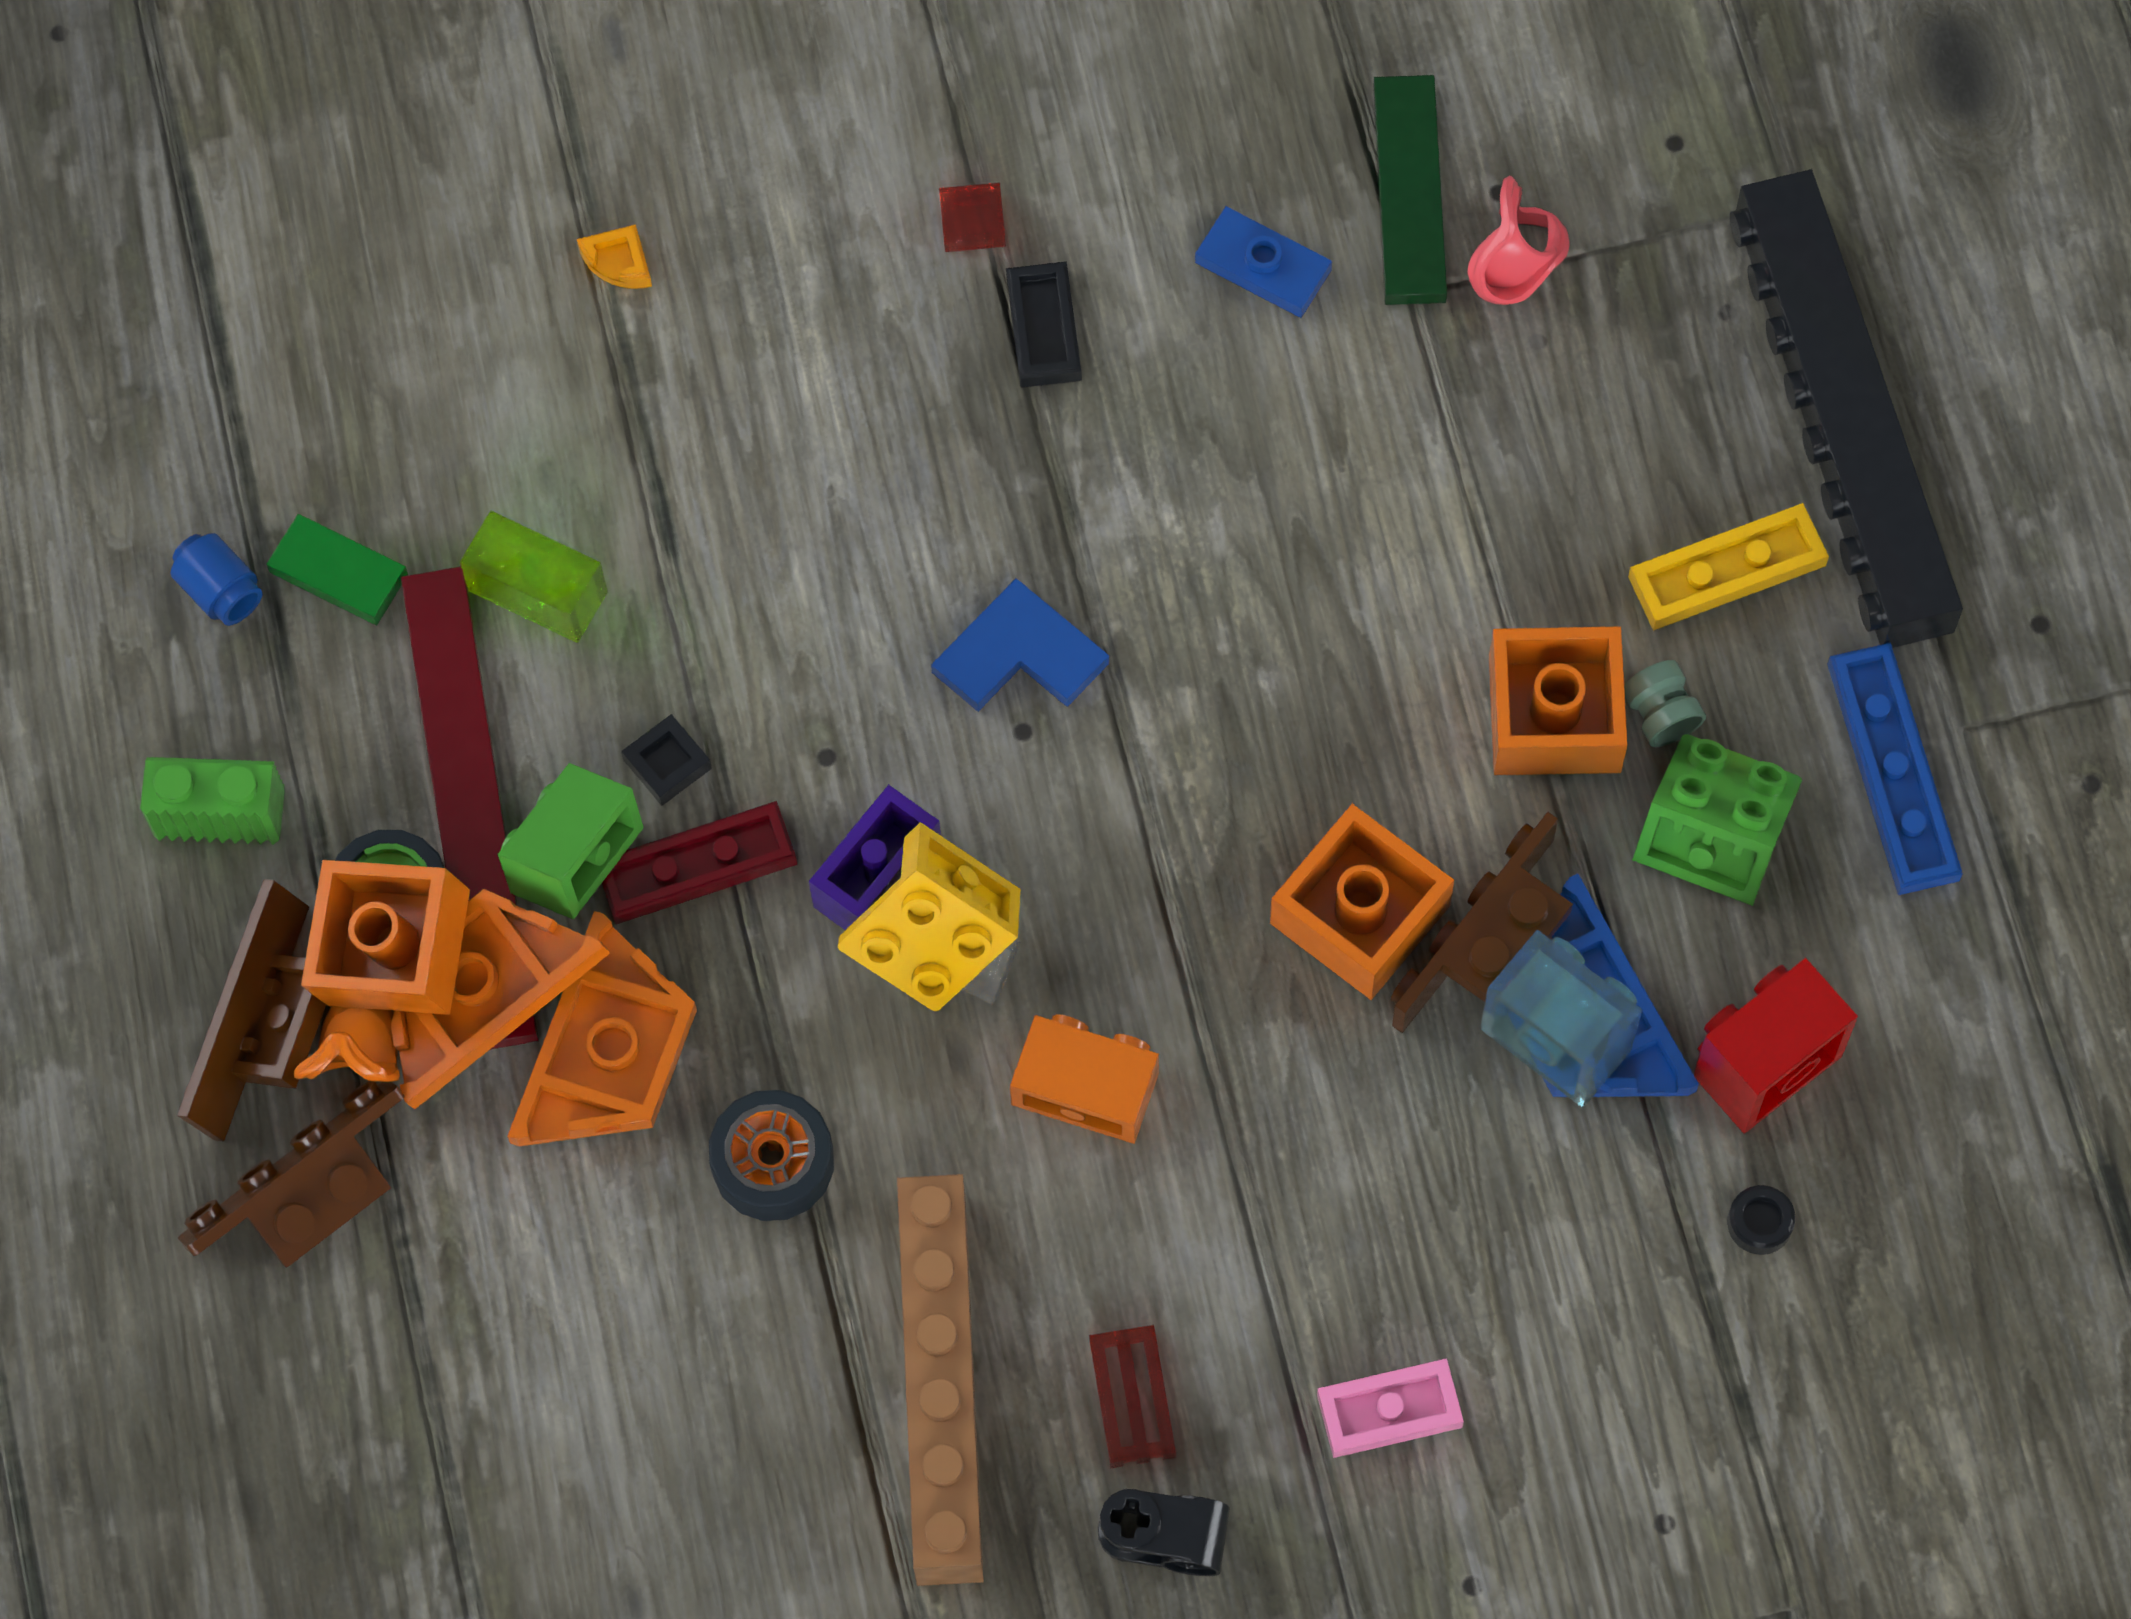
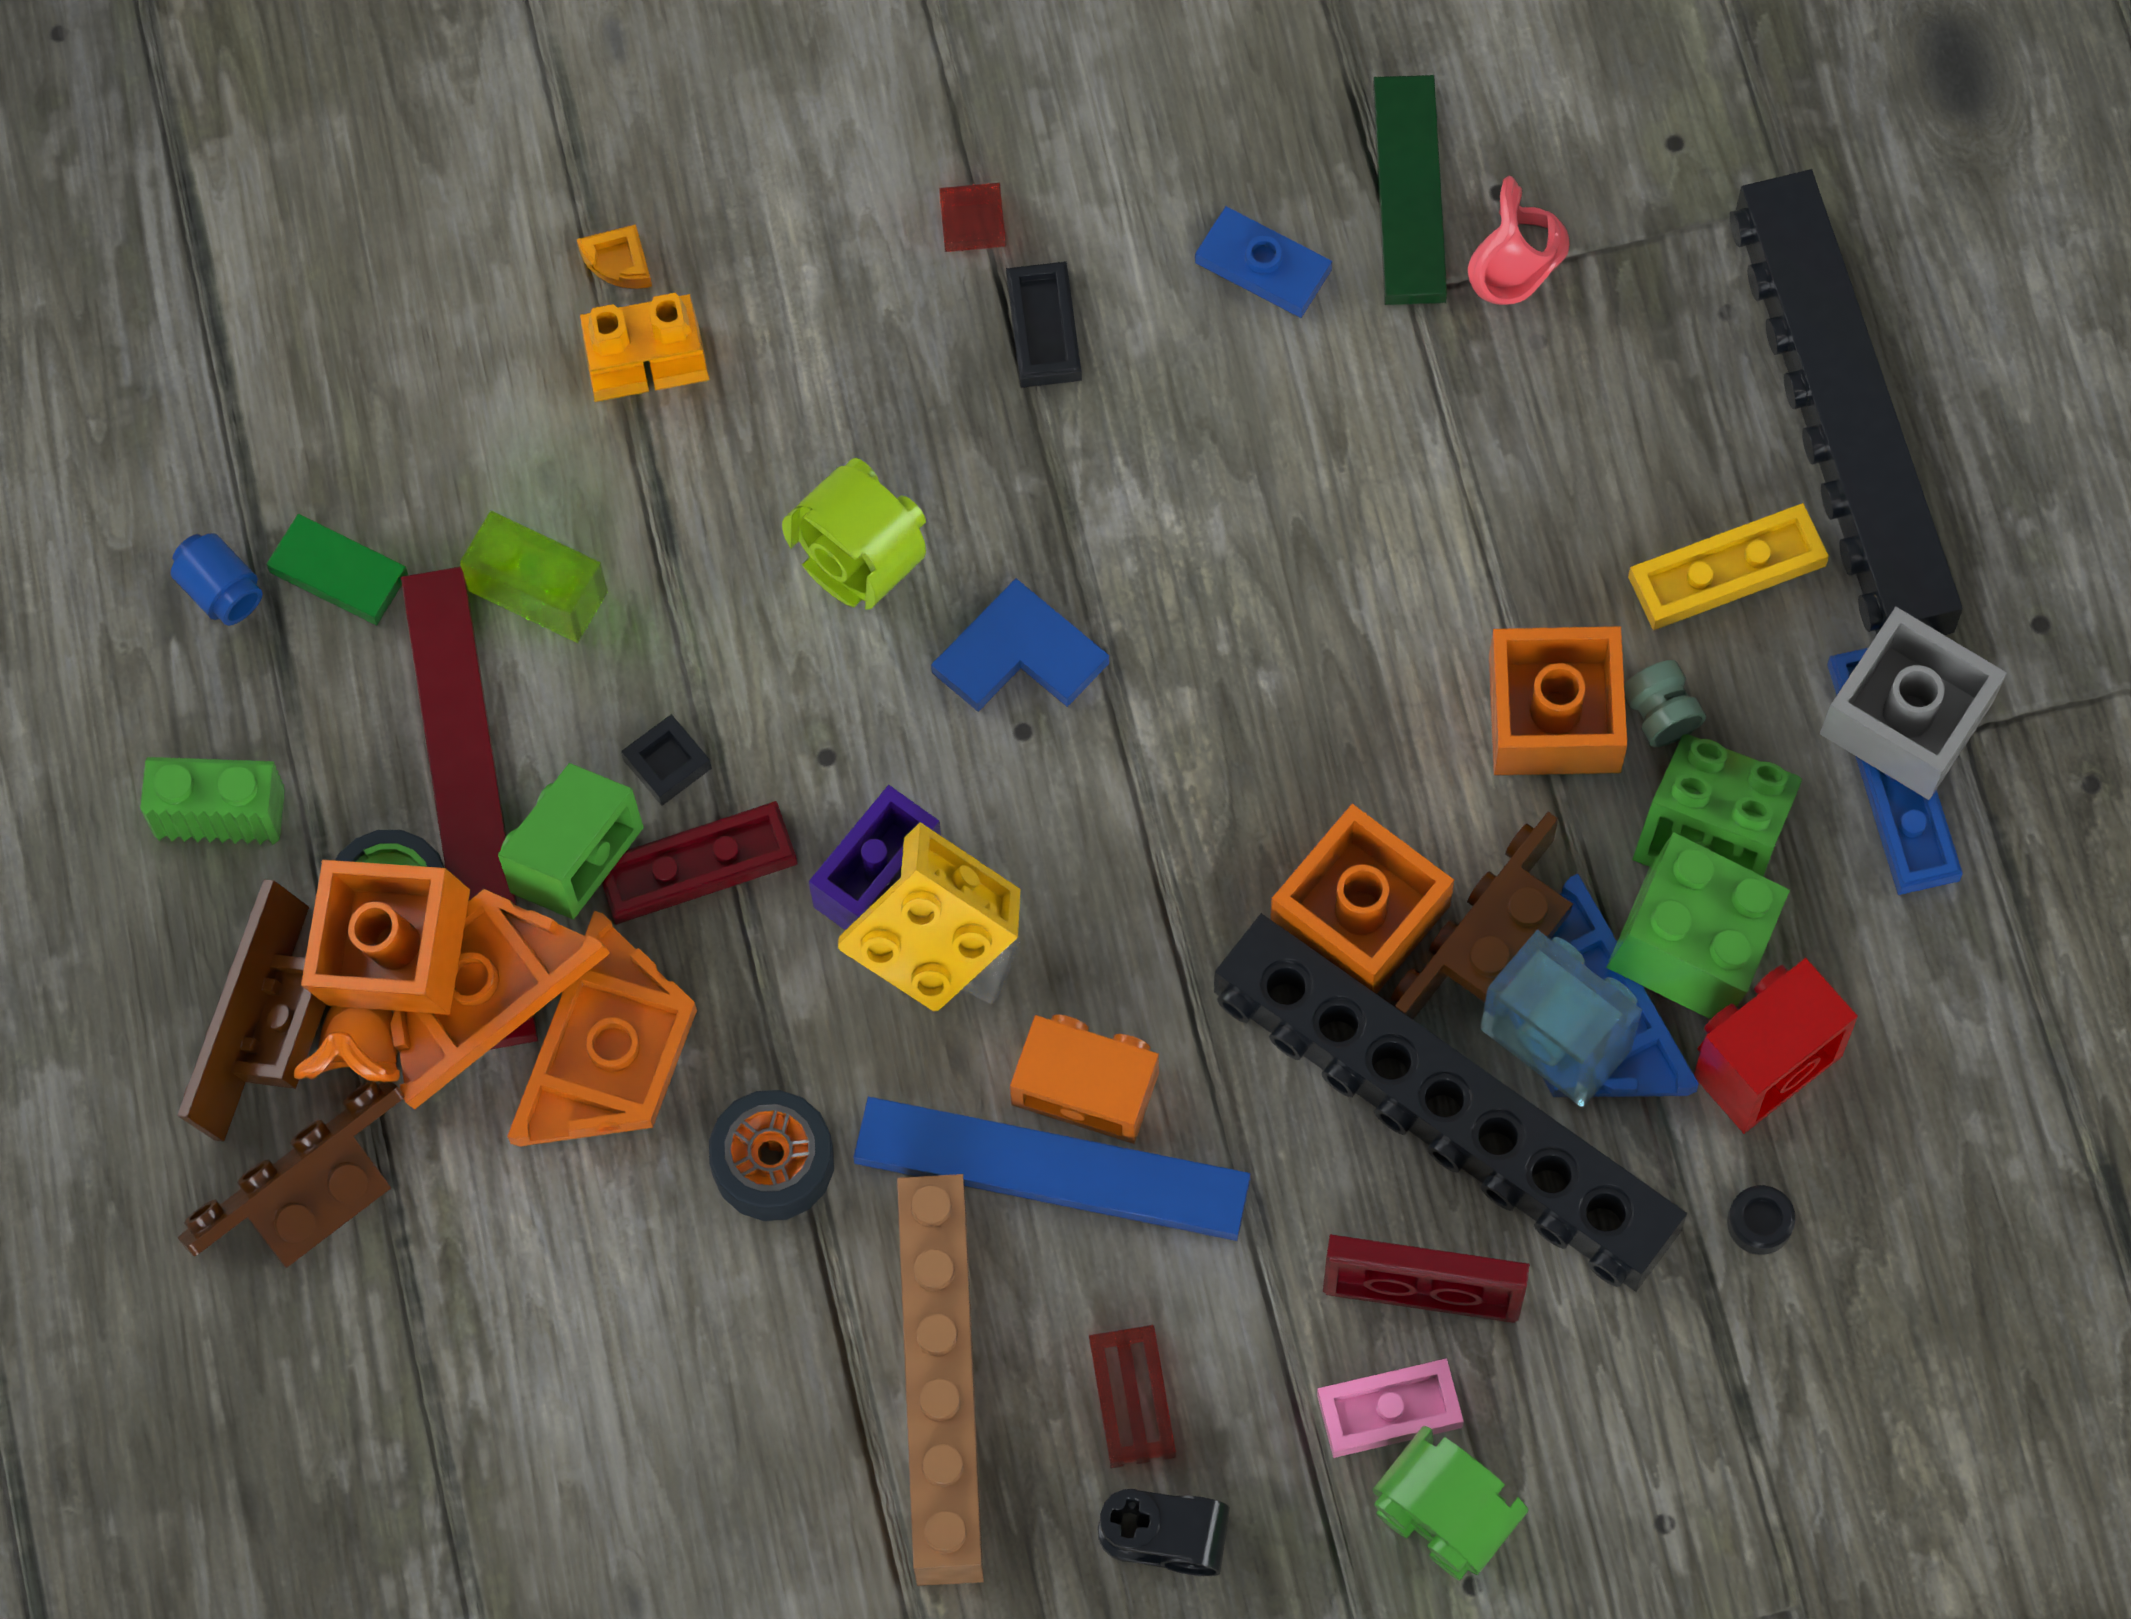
none -> light orange hips [580,293,710,402]
none -> lime brick [782,458,926,610]
none -> blue tile [853,1096,1251,1241]
none -> black brick [1214,913,1687,1292]
none -> dark red tile [1323,1234,1530,1323]
none -> bright green brick [1372,1426,1529,1581]
none -> bright green brick [1606,832,1790,1019]
none -> light grey brick [1819,607,2007,800]

